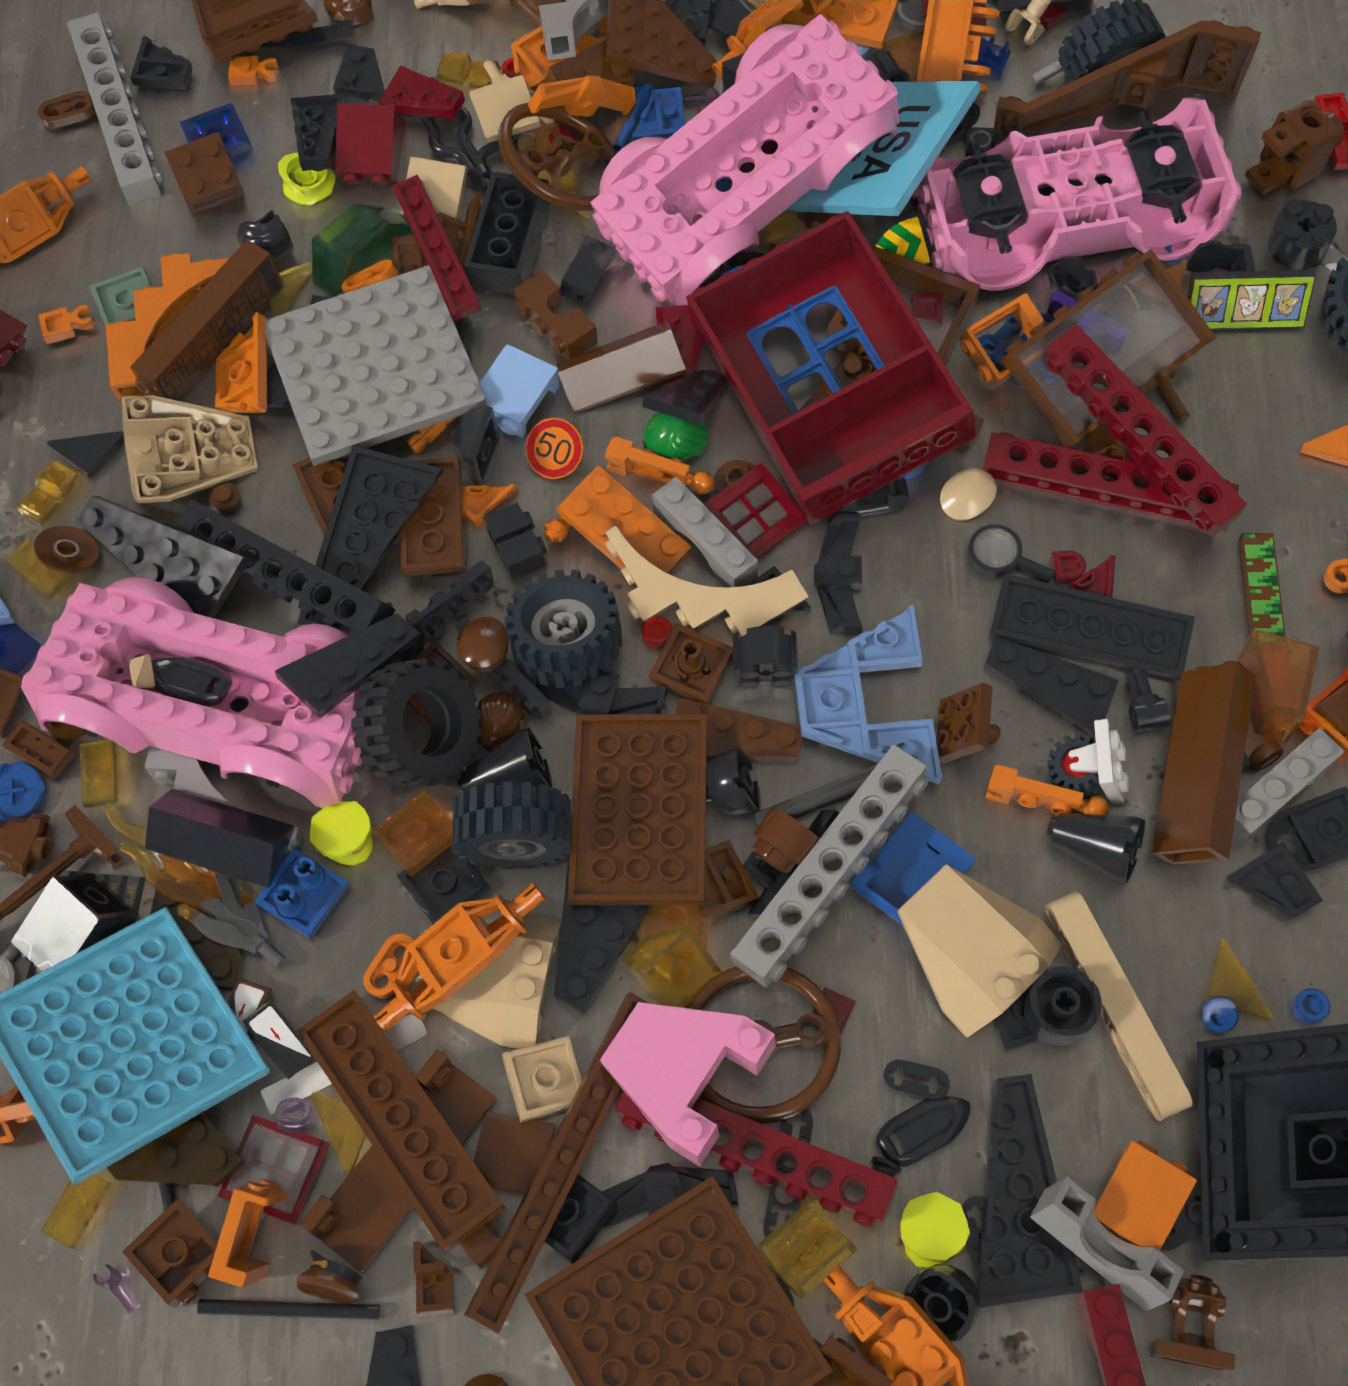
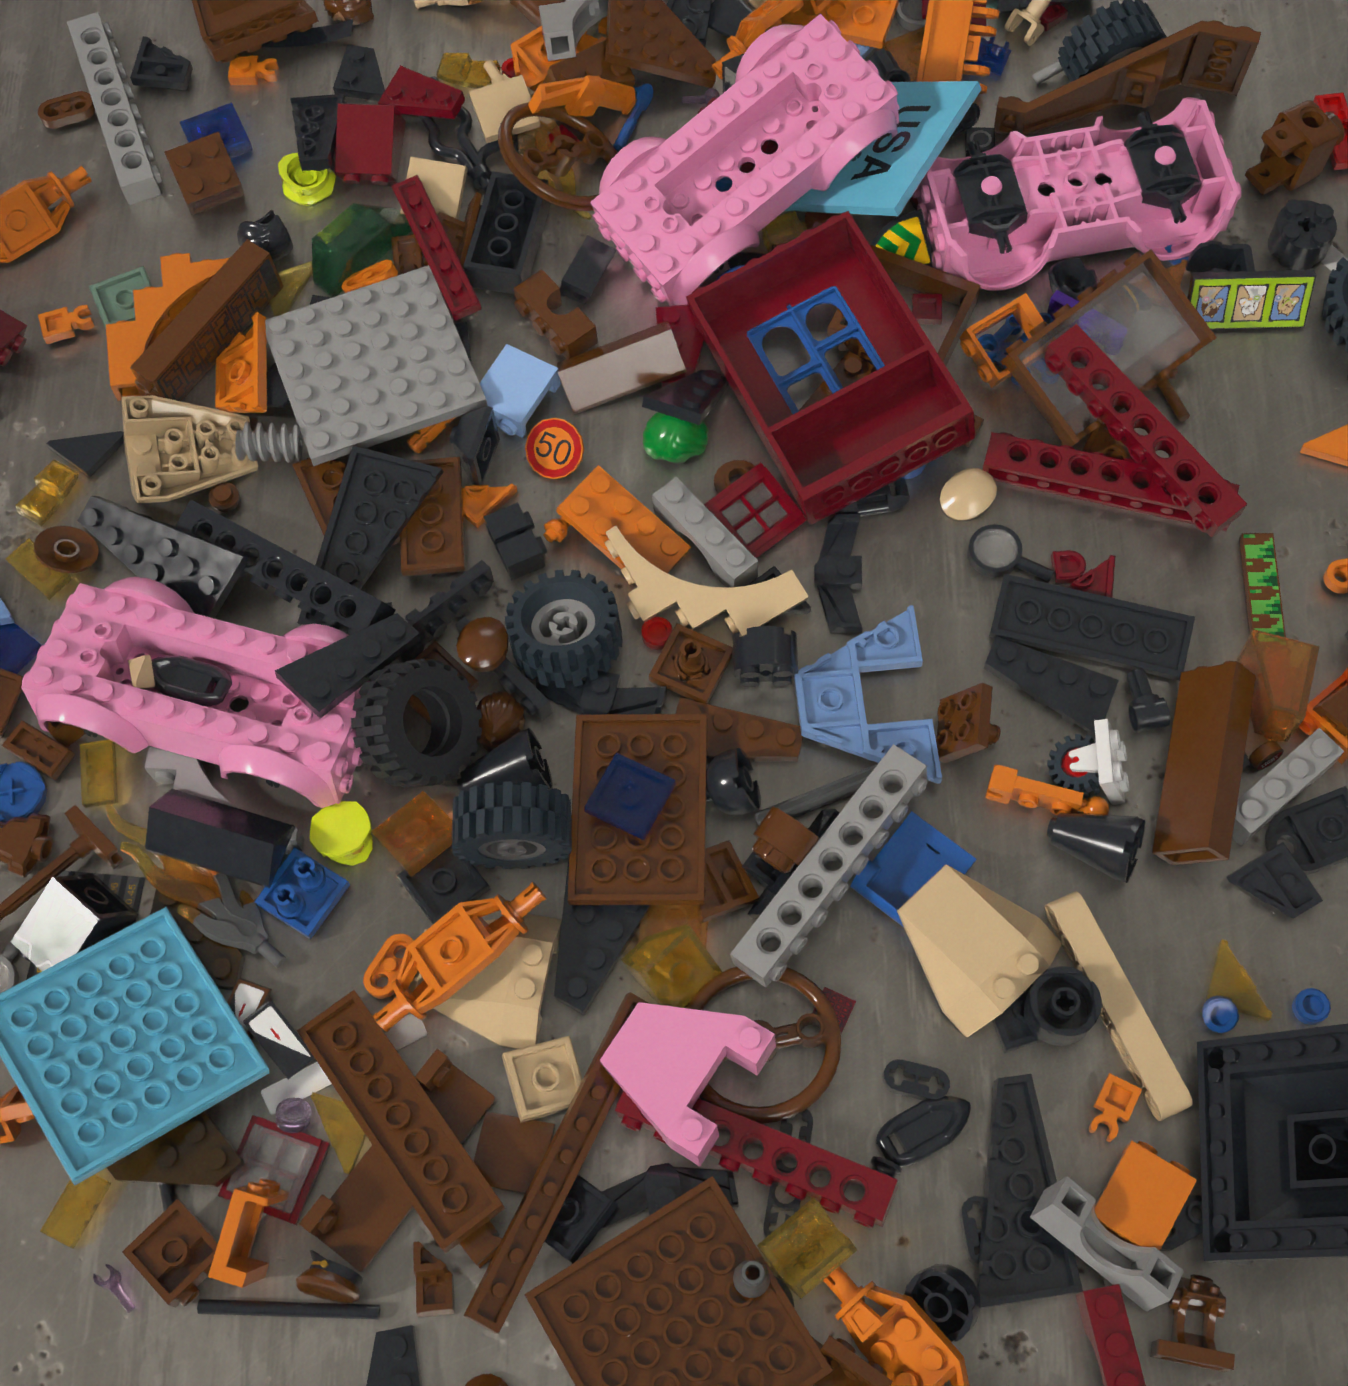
orange plate [604,436,714,495] -> none
blue wing [632,87,686,141] -> none
neon yellow hat [900,1192,970,1268] -> none
none -> light grey piece [235,422,303,463]
none -> clear blue plate [584,753,676,840]
none -> dark grey cone [733,1259,770,1298]
none -> orange plate [1089,1073,1142,1142]

